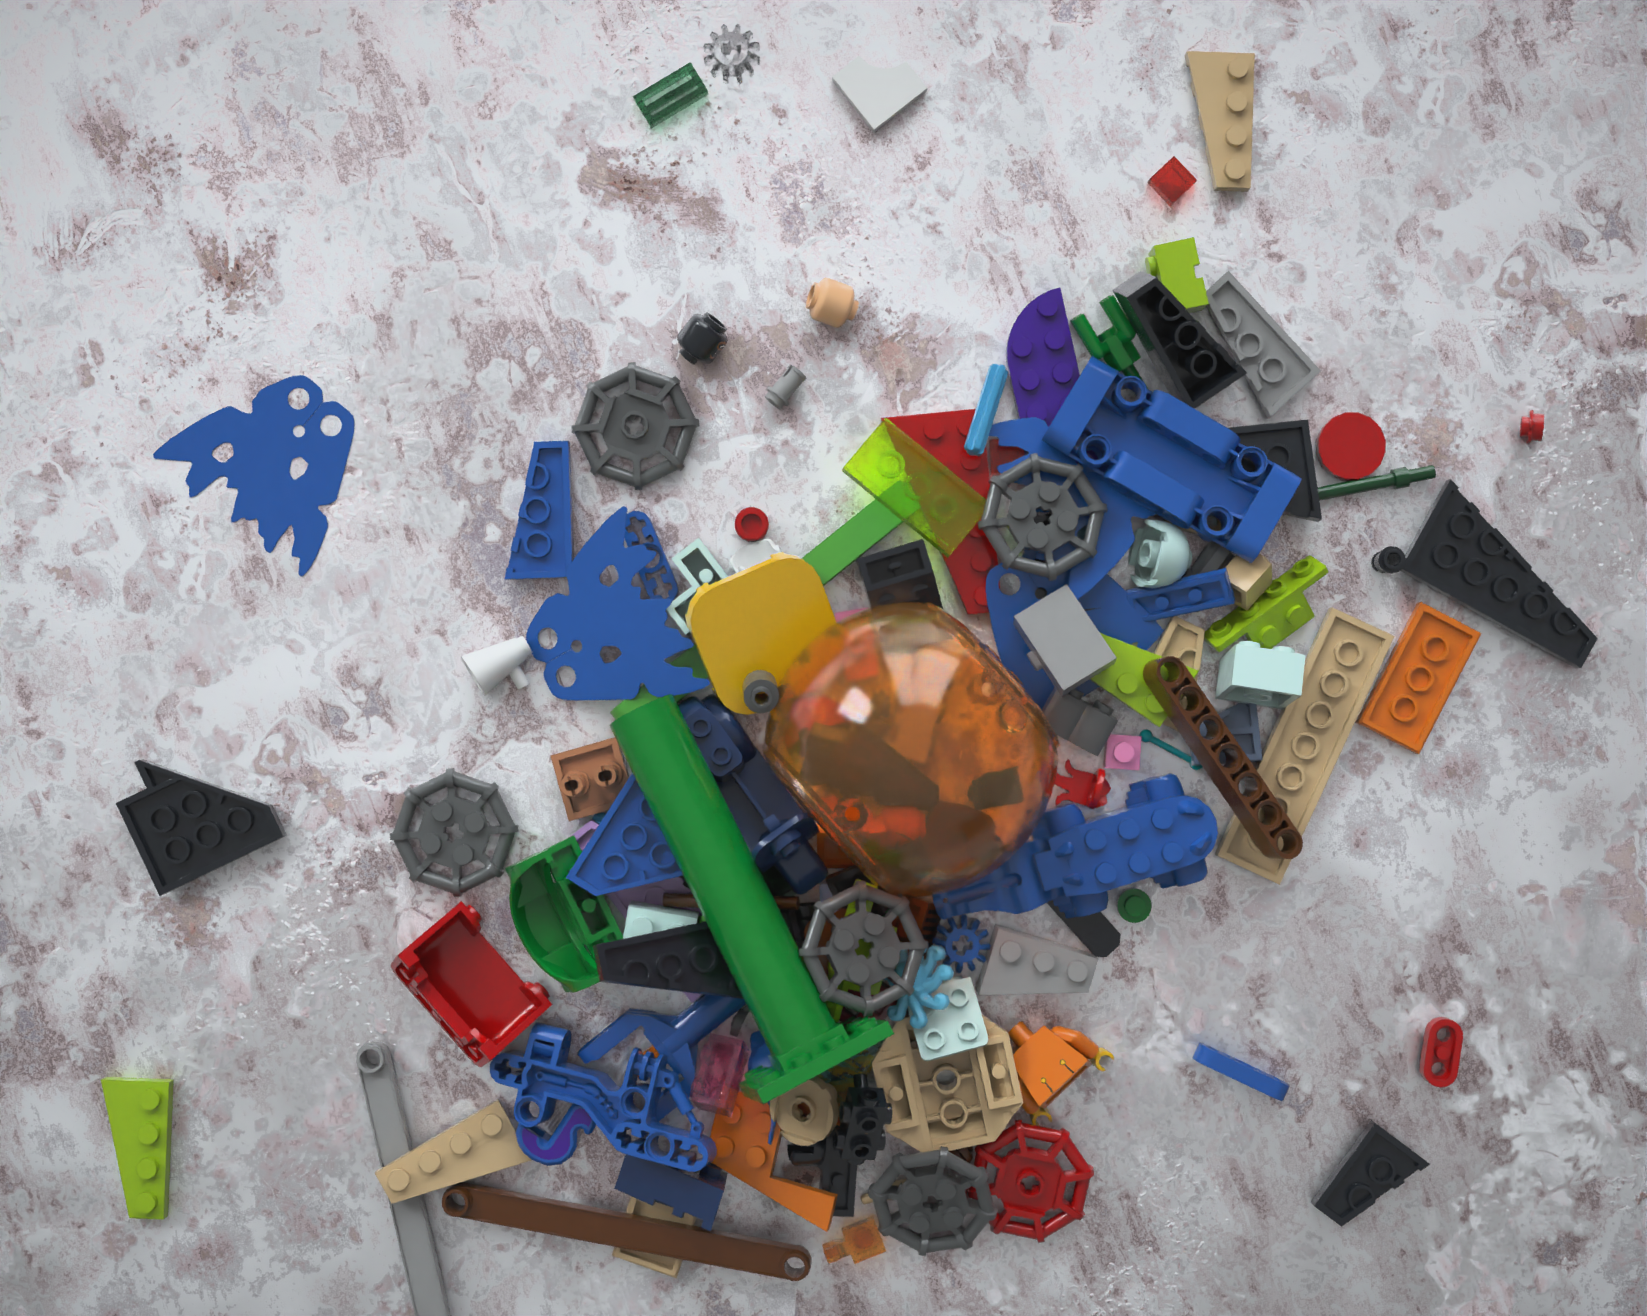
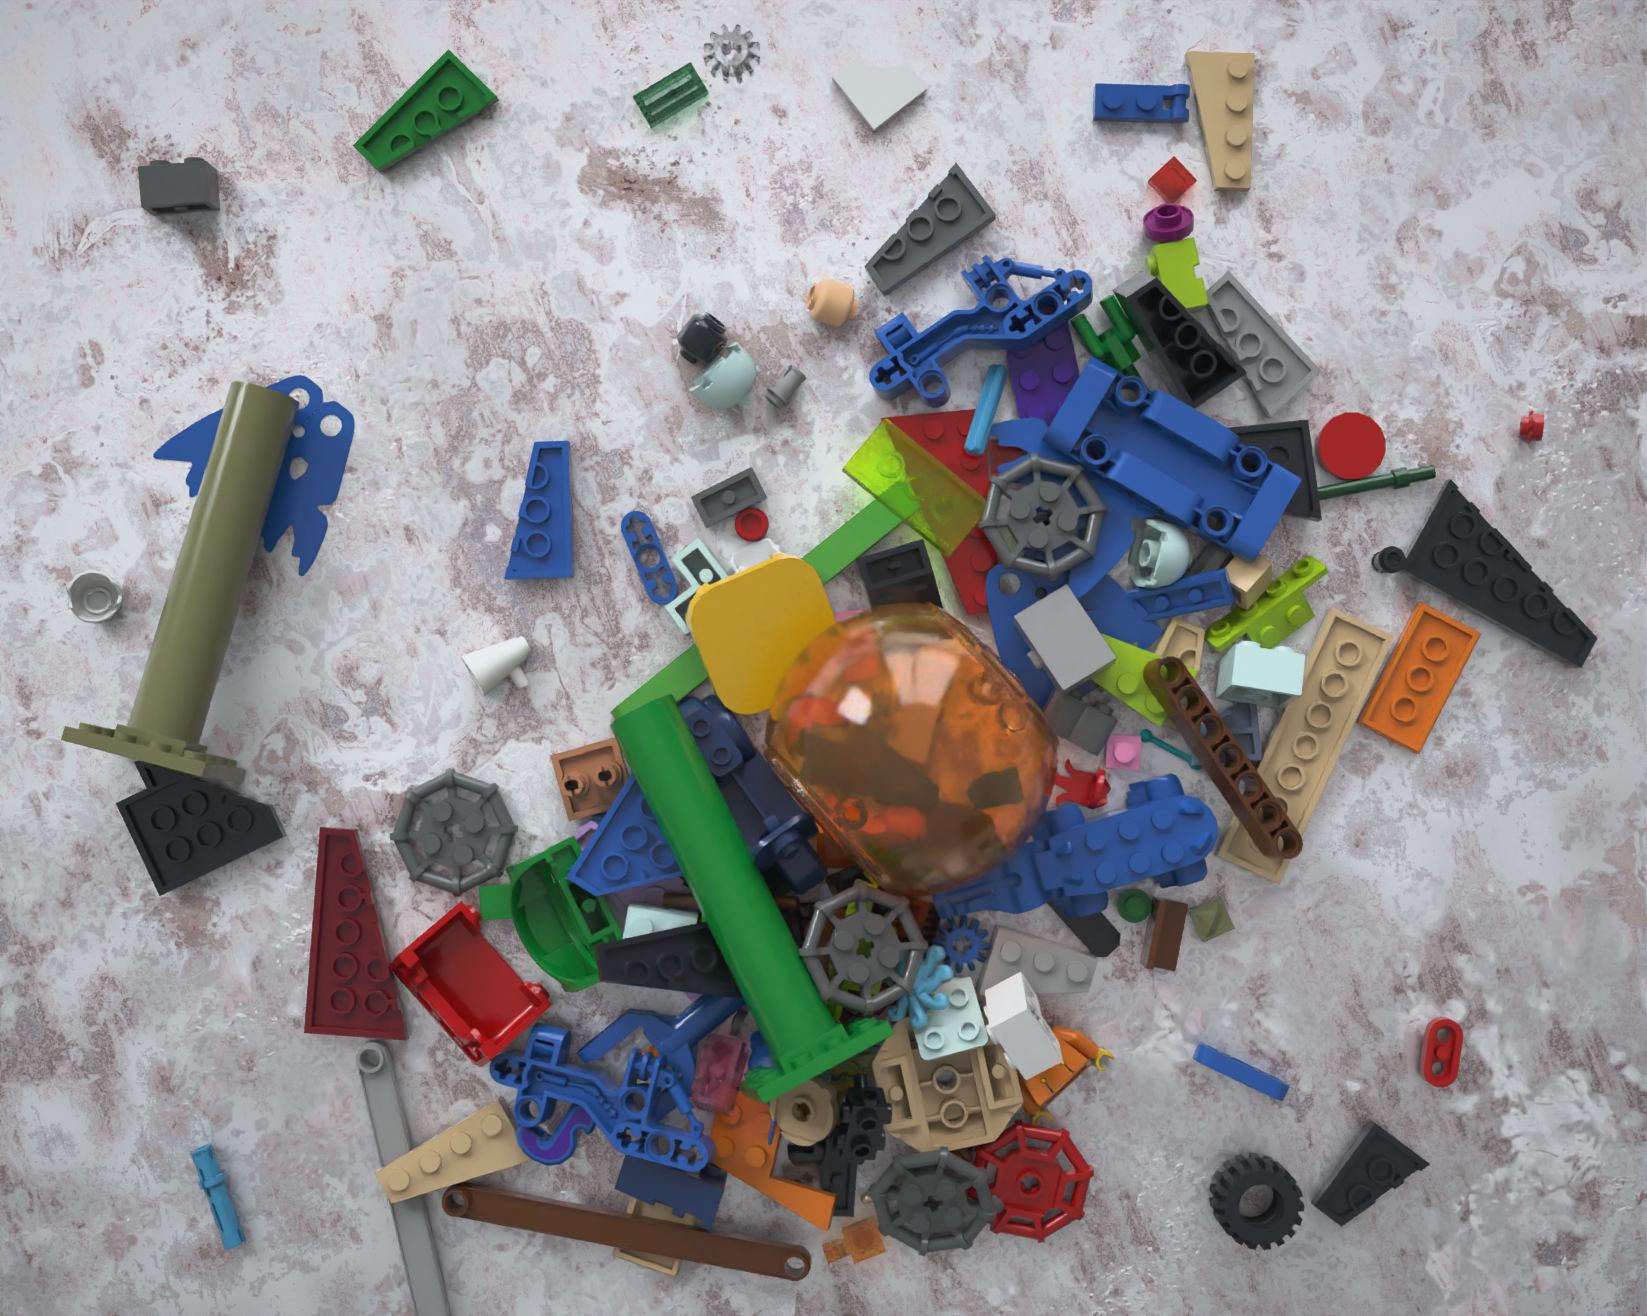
lime wing [101,1077,174,1220] -> none
blue piece [526,506,710,701] -> none
dark grey plate [571,362,699,490] -> none
dark grey brick [742,670,779,713] -> none
none -> olive piece [61,381,300,783]
none -> white hair [66,570,123,624]
none -> dark grey brick [138,157,220,216]
none -> dark azure pin [190,1143,246,1250]
none -> dark red wing [304,826,409,1041]
none -> green wing [353,49,499,173]
none -> green tile [479,883,512,921]
none -> light aqua cylinder [689,342,757,410]
none -> dark grey plate [691,467,767,529]
none -> dark grey wing [864,163,996,297]
none -> blue beam [869,255,1093,408]
none -> white brick [983,972,1063,1080]
none -> blue plate [1093,83,1190,124]
none -> reddish brown panel [1140,896,1188,971]
none -> magenta plate [1143,203,1194,244]
none -> olive tile [1188,896,1235,942]
none -> black tyre [1209,1153,1304,1250]

